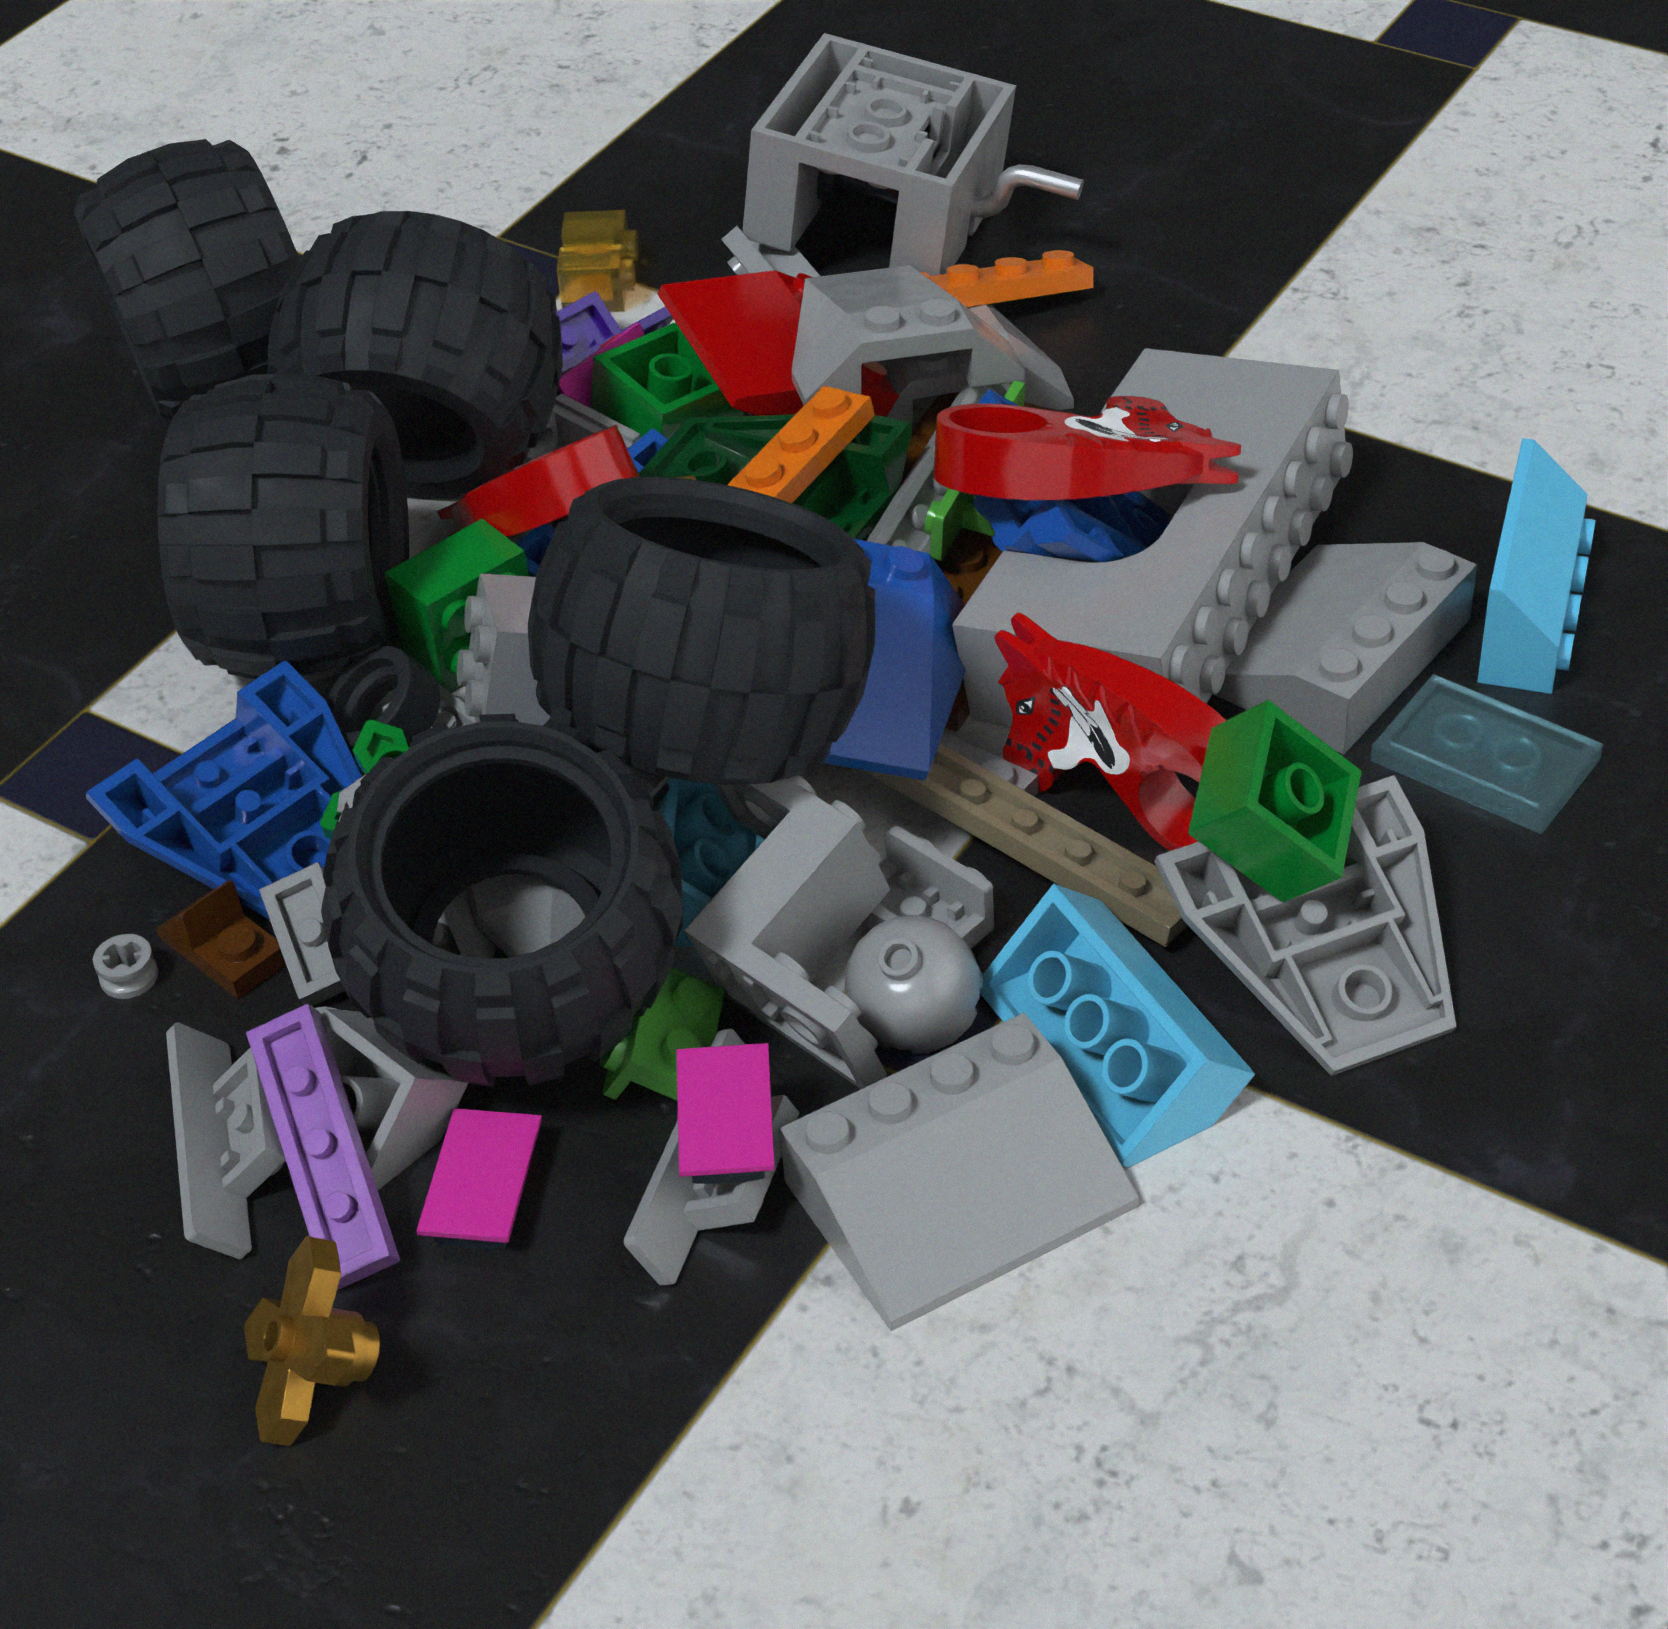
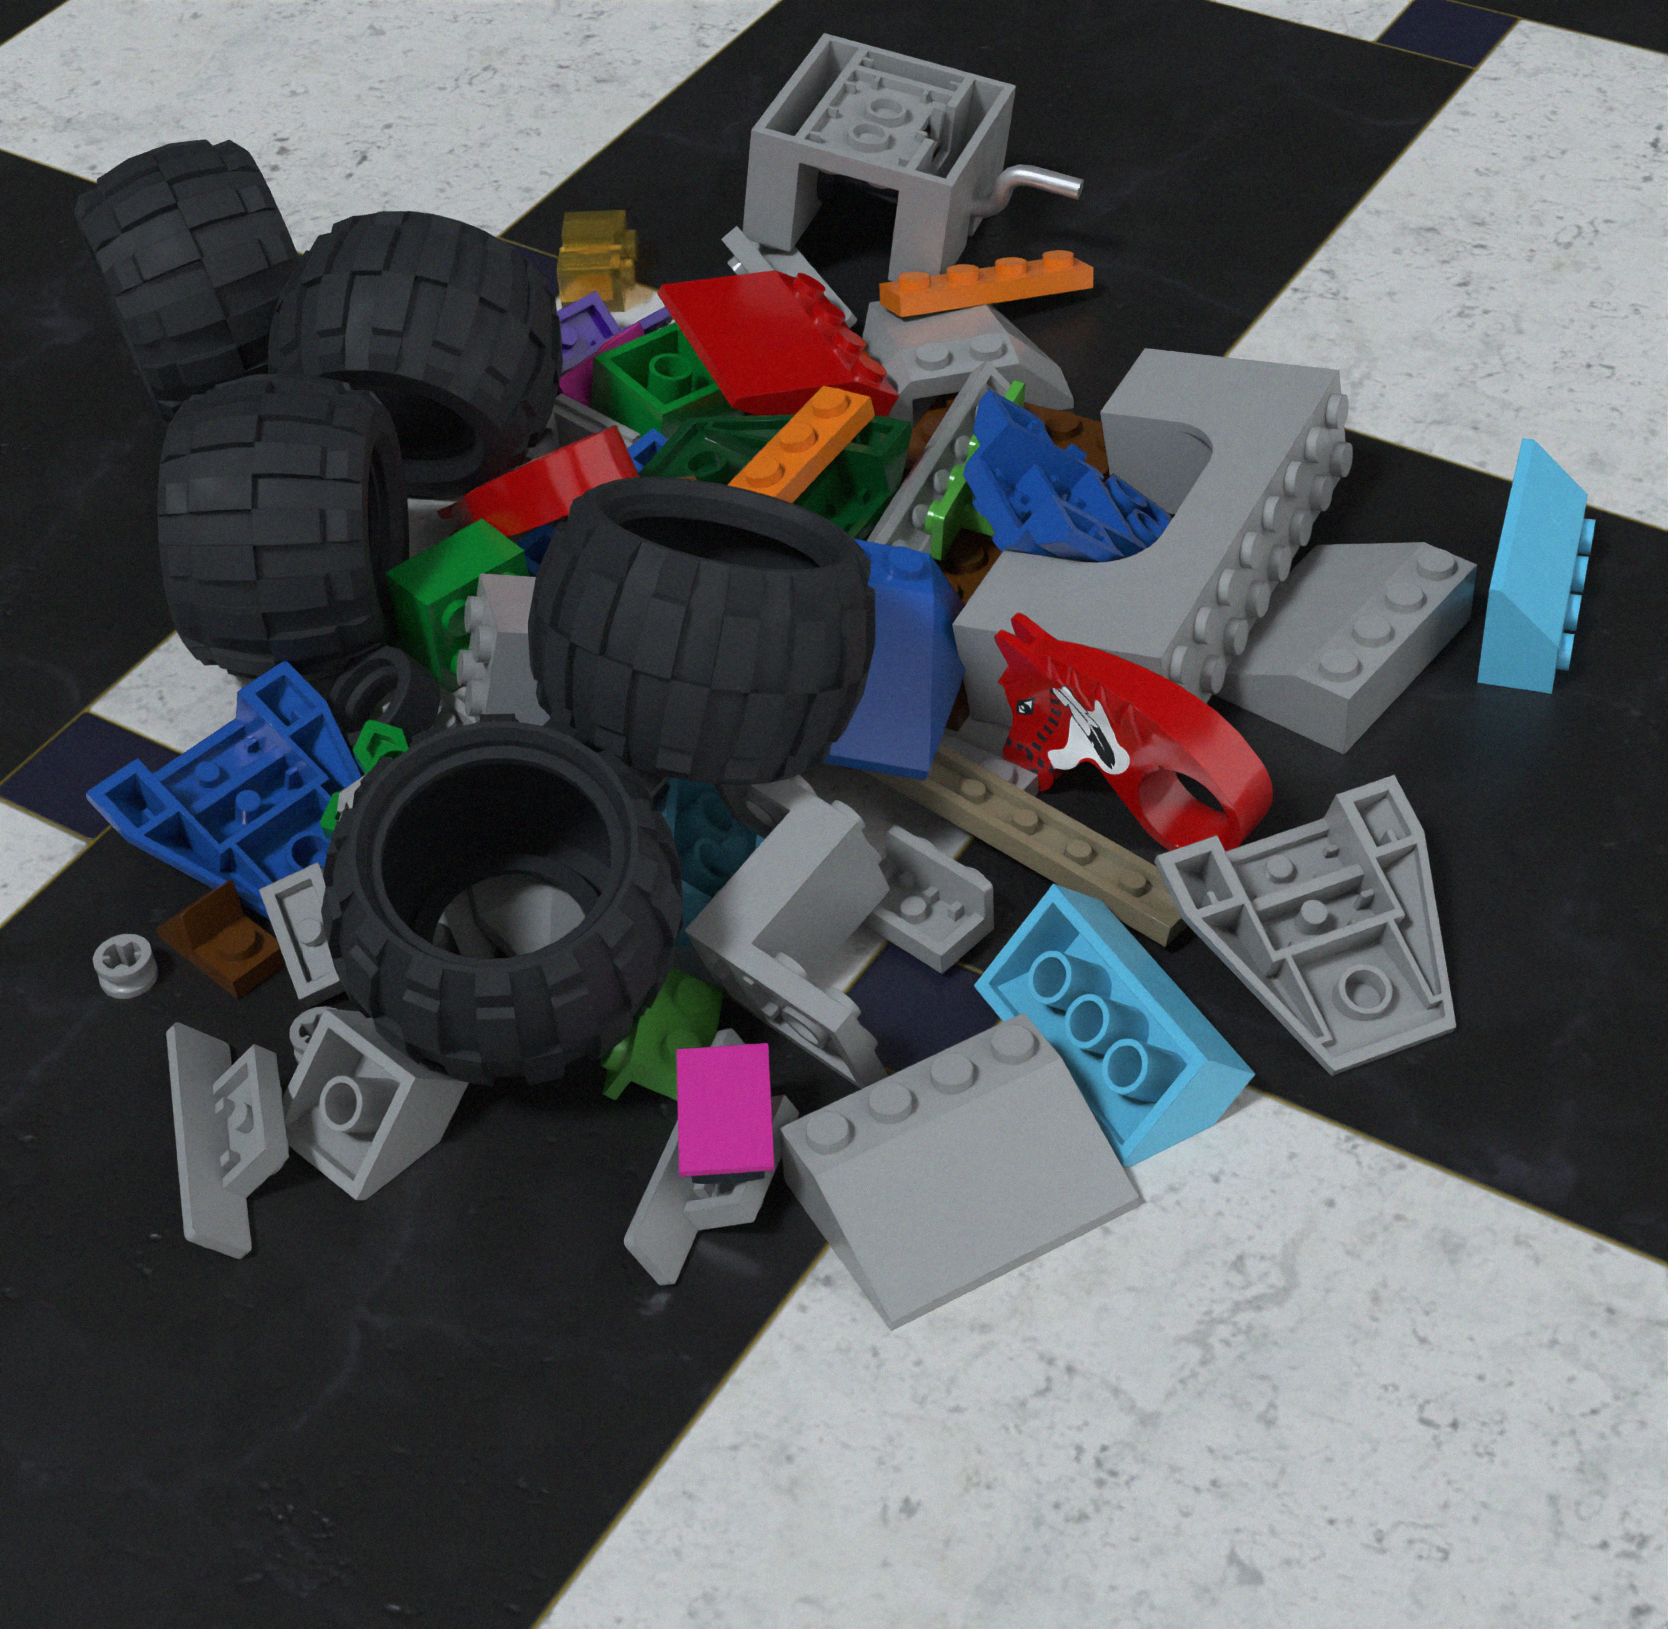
pearl gold plant [244,1236,380,1446] -> none
medium lavender plate [246,1003,400,1290] -> none
dark pink piece [416,1108,542,1249] -> none
light grey wedge [792,265,1026,406] -> none
light grey cylinder [845,915,983,1054] -> none
red animal [933,396,1241,500] -> none
green brick [1188,699,1362,903] -> none
clear light blue tile [1371,674,1603,834] -> none

